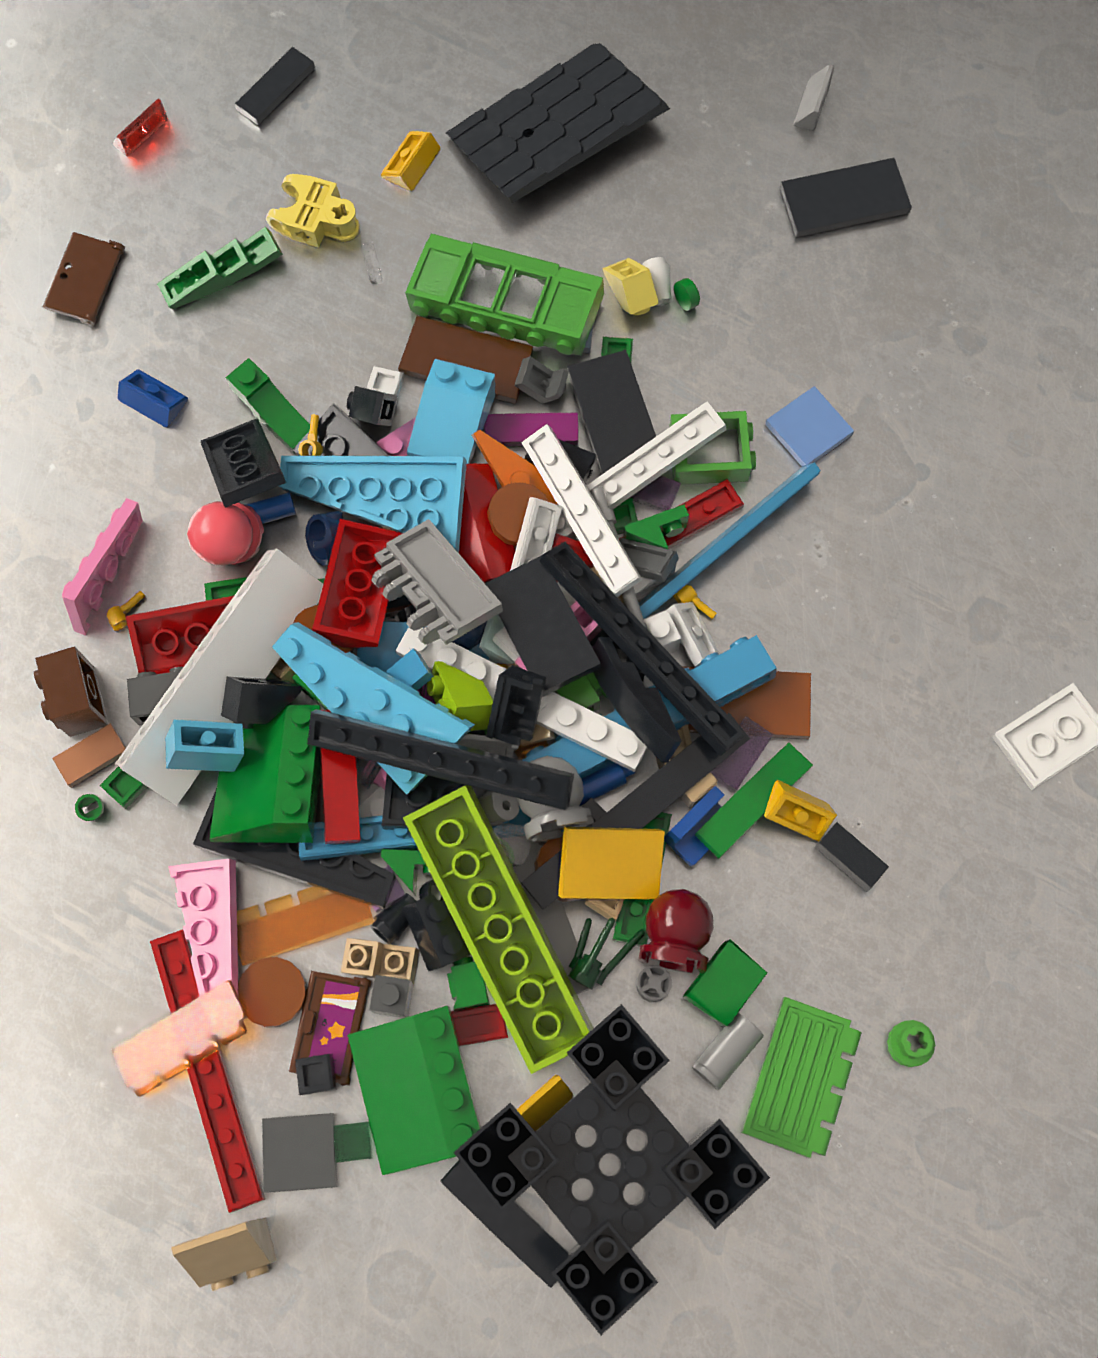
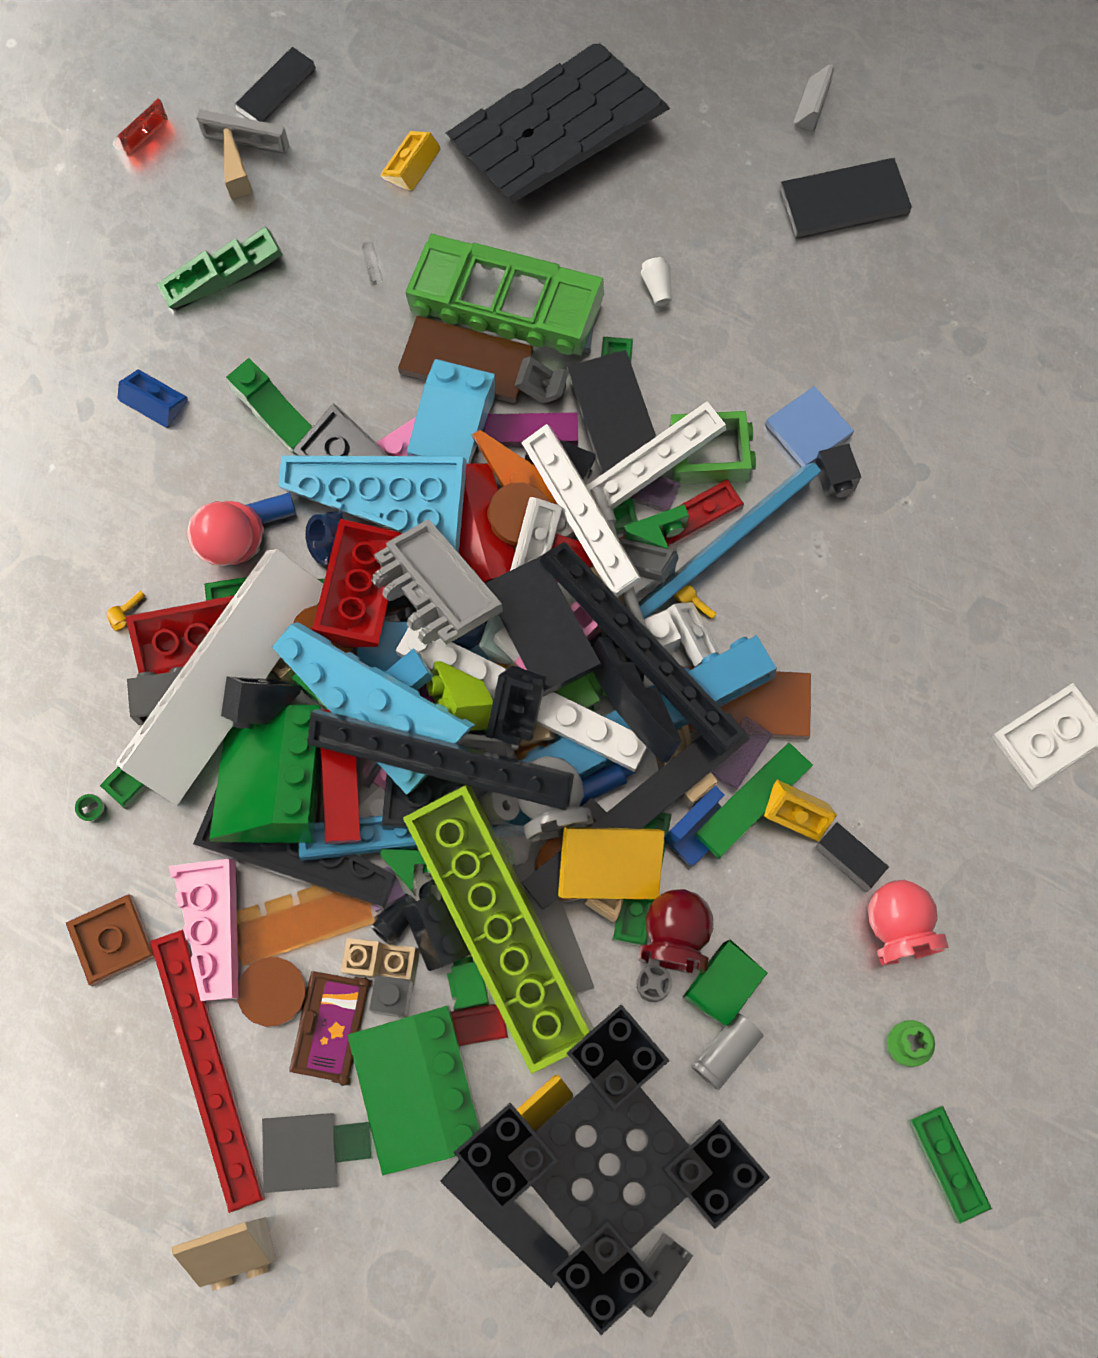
reddish brown brick [34,646,108,737] -> none
reddish brown door [42,232,125,326] -> none
nougat tile [52,723,126,788] -> none
bright pink wing [62,498,143,636] -> none
clear orange windscreen [112,980,247,1097] -> none
medium azure brick [165,720,244,772] -> none
black tile [200,418,286,508] -> none
light yellow piece [266,174,360,248] -> none
black tile [295,1054,337,1095] -> none
yellow hand [298,414,323,456] -> none
black slope [346,386,398,426] -> none
white tile [367,366,404,399] -> none
dark green plant [568,918,645,990] -> none
light yellow slope [602,258,659,316] -> none
green tile [674,278,700,311] -> none
bright green hinge [741,997,862,1158] -> none
none -> dark orange tile [65,894,154,986]
none -> light grey tile [197,109,289,153]
none -> tan slope [224,128,253,199]
none -> dark grey hinge [634,1232,693,1318]
none -> black brick [815,443,861,498]
none -> coral tile [868,879,949,966]
none -> green tile [909,1106,992,1224]

